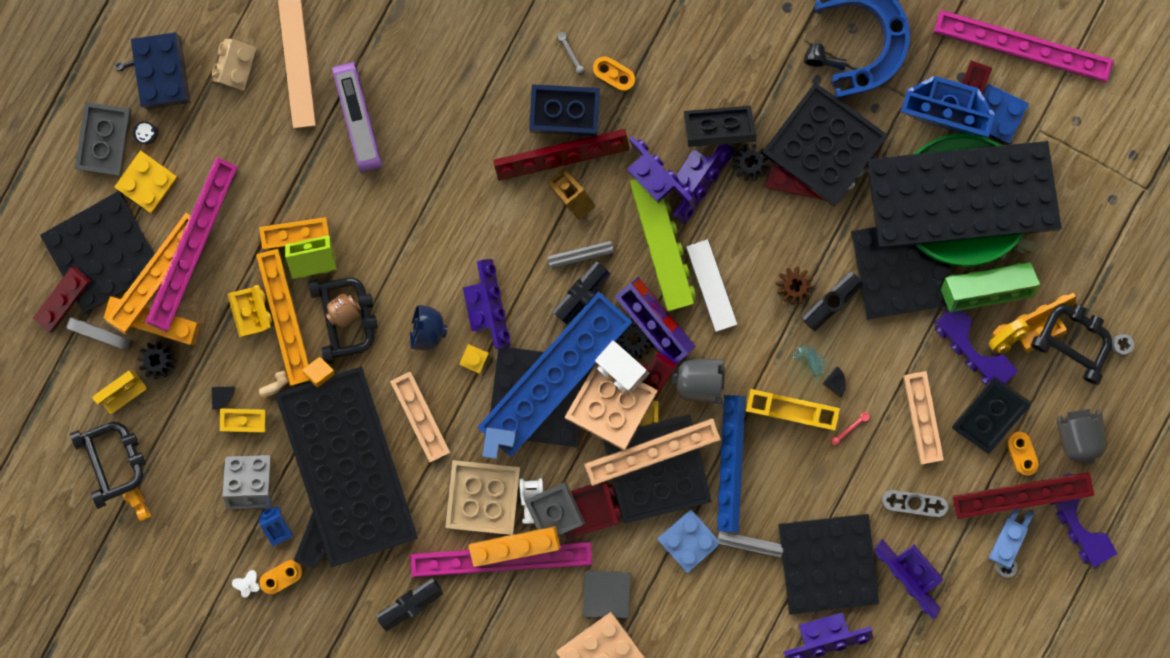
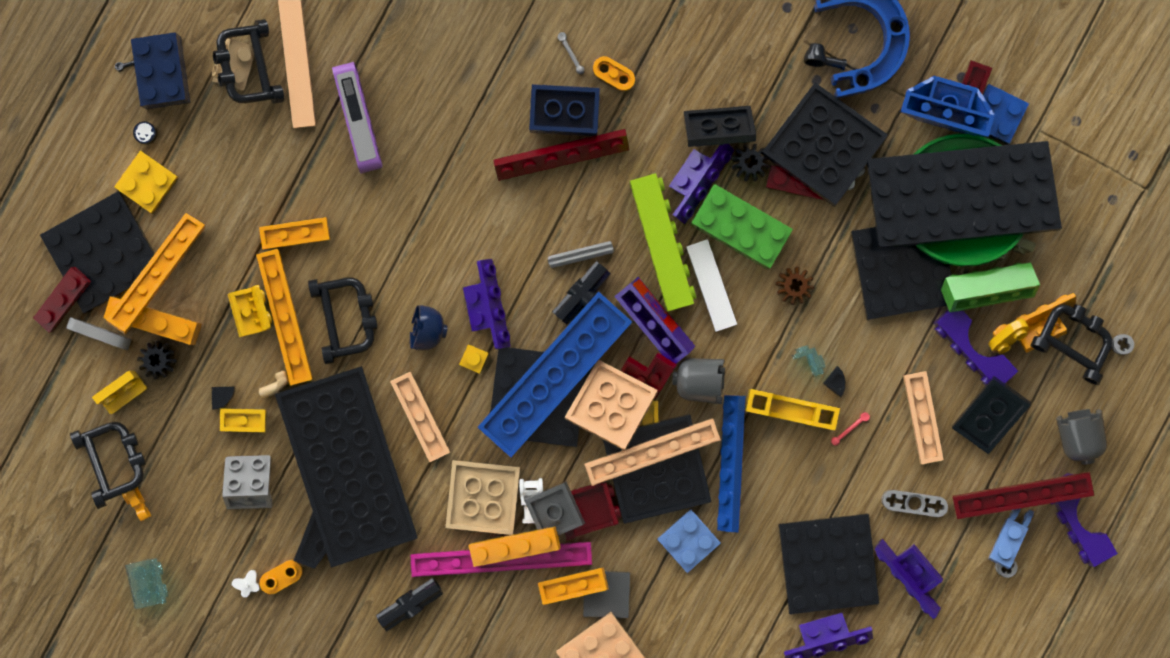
dark grey plate [75,102,132,176] -> none
dark pink tile [145,157,237,332] -> none
blue bracket [259,506,293,547] -> none
lime brick [285,235,337,279] -> none
light orange tile [302,357,335,388] -> none
medium nougat head [326,294,361,328] -> none
medium blue piece [482,427,516,459] -> none
pearl gold slope [547,168,596,220] -> none
white brick [595,341,650,394] -> none
black gear [615,322,654,359] -> none
dark purple bracket [627,136,695,208] -> none
light grey axle [717,531,784,558] -> none
black piece [801,271,864,332] -> none
dark pink tile [933,10,1113,83] -> none
light orange plate [1006,431,1039,476] -> none
none -> clear light blue bracket [125,558,168,609]
none -> black bar [213,19,284,104]
none -> light orange plate [538,567,609,605]
none -> bright green brick [690,184,793,270]

